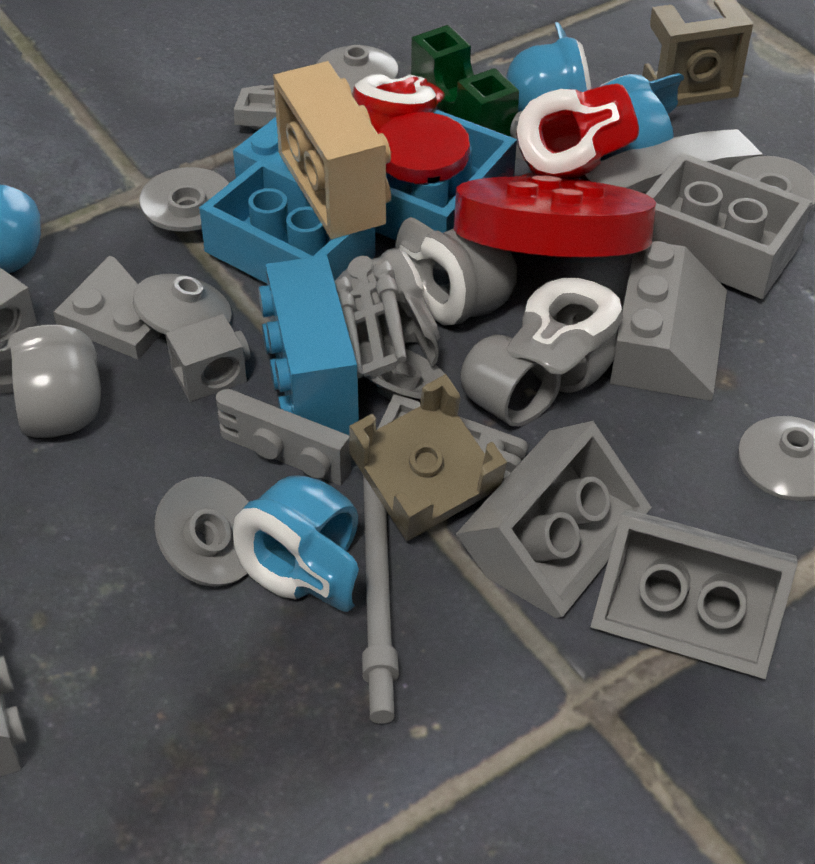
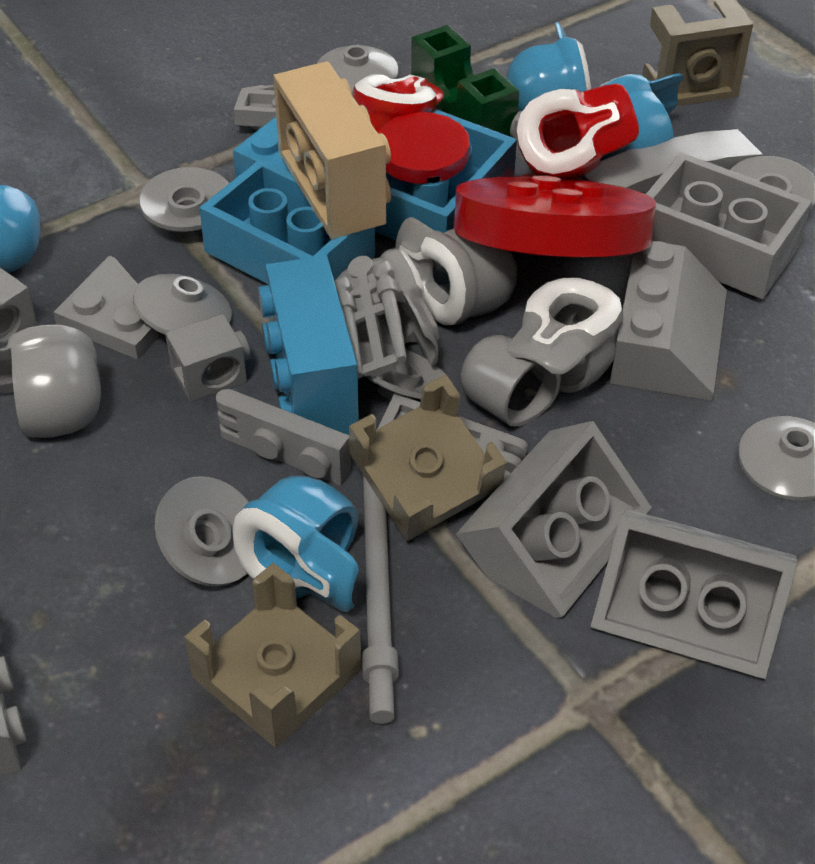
none -> dark tan panel [184,563,361,749]

